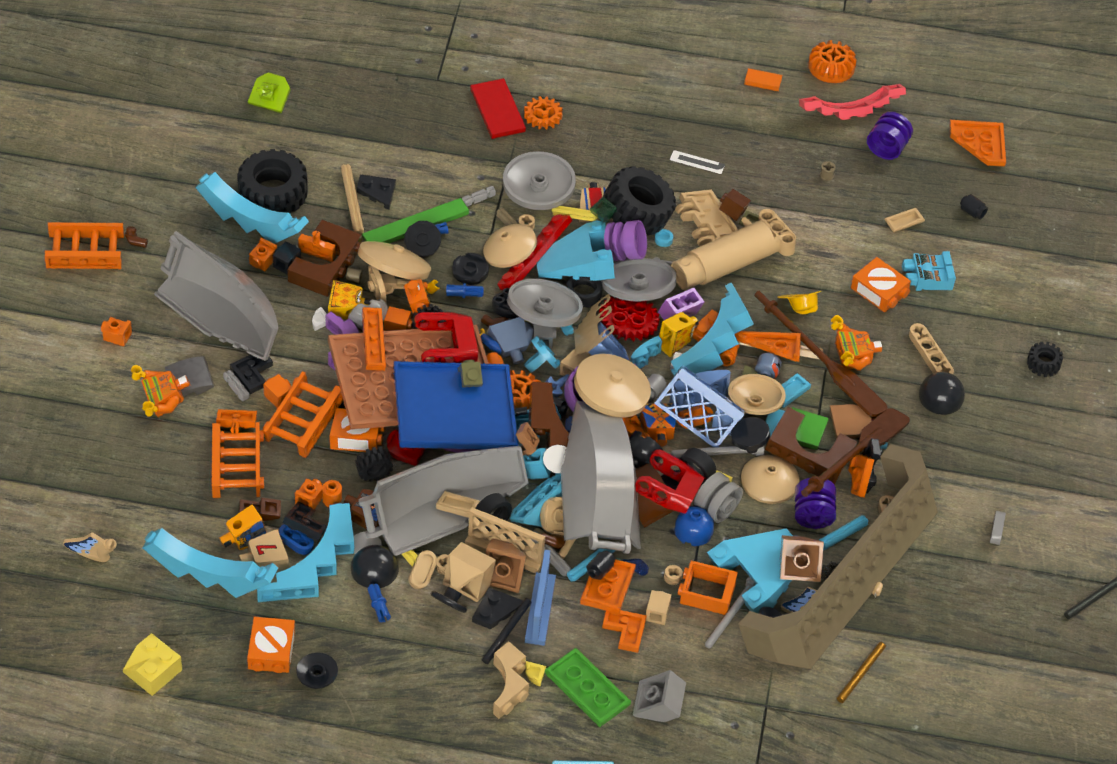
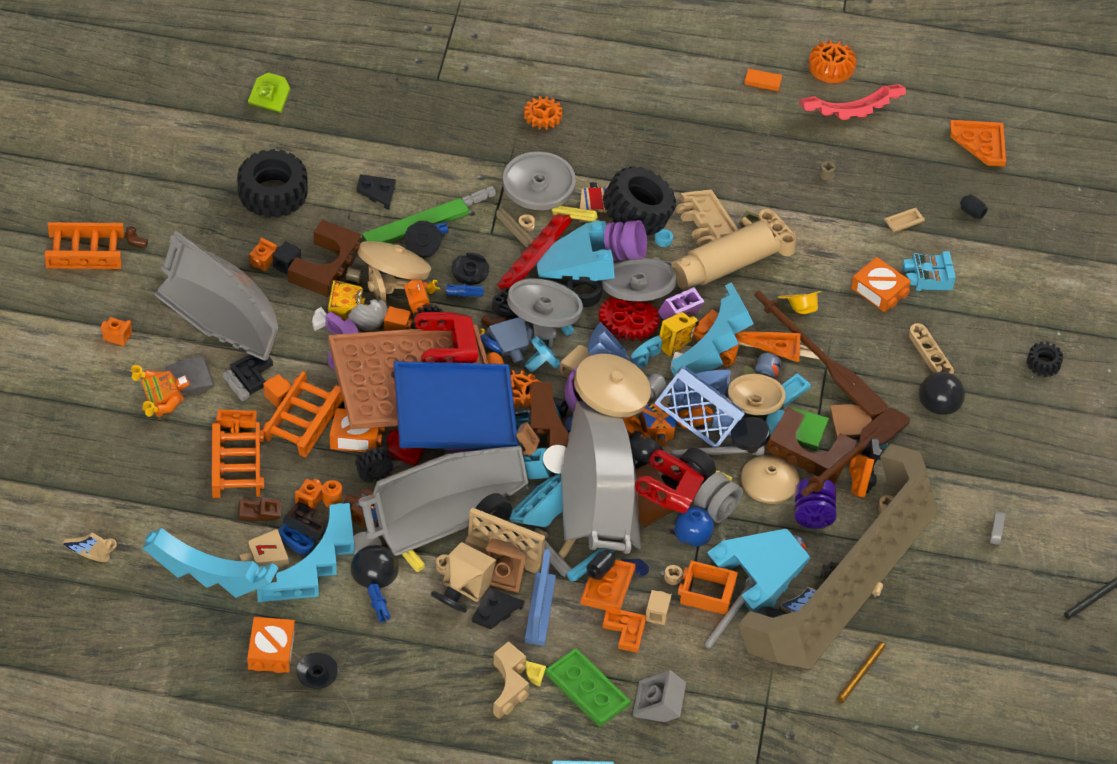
light yellow slope [123,633,182,696] -> none
medium azure arch [195,172,309,244] -> none
light orange torso [219,504,267,550] -> none
orange plate [298,231,336,262] -> none
tan axle [341,164,364,234] -> none
orange tile [362,307,386,371] -> none
tan tile [408,550,437,590] -> none
tan tile [436,491,480,518] -> none
olive bracket [458,360,483,387] -> none
red tile [470,78,526,139] -> none
black bar [482,598,532,664] -> none
tan dish [483,224,537,268] -> none
reddish brown arm [538,533,565,549] -> none
tan tile [540,497,564,536] -> none
medium blue bar [545,374,569,397] -> none
tan piece [574,294,614,356] -> none
clear green tile [590,197,617,222] -> none
sticker [670,150,725,174] -> none
reddish brown brick [719,189,751,221] -> none
medium nougat slope [780,535,824,582] -> none
medium azure axle [819,515,869,550] -> none
orange torso [831,315,882,370] -> none
dark purple wheel [867,112,913,160] -> none

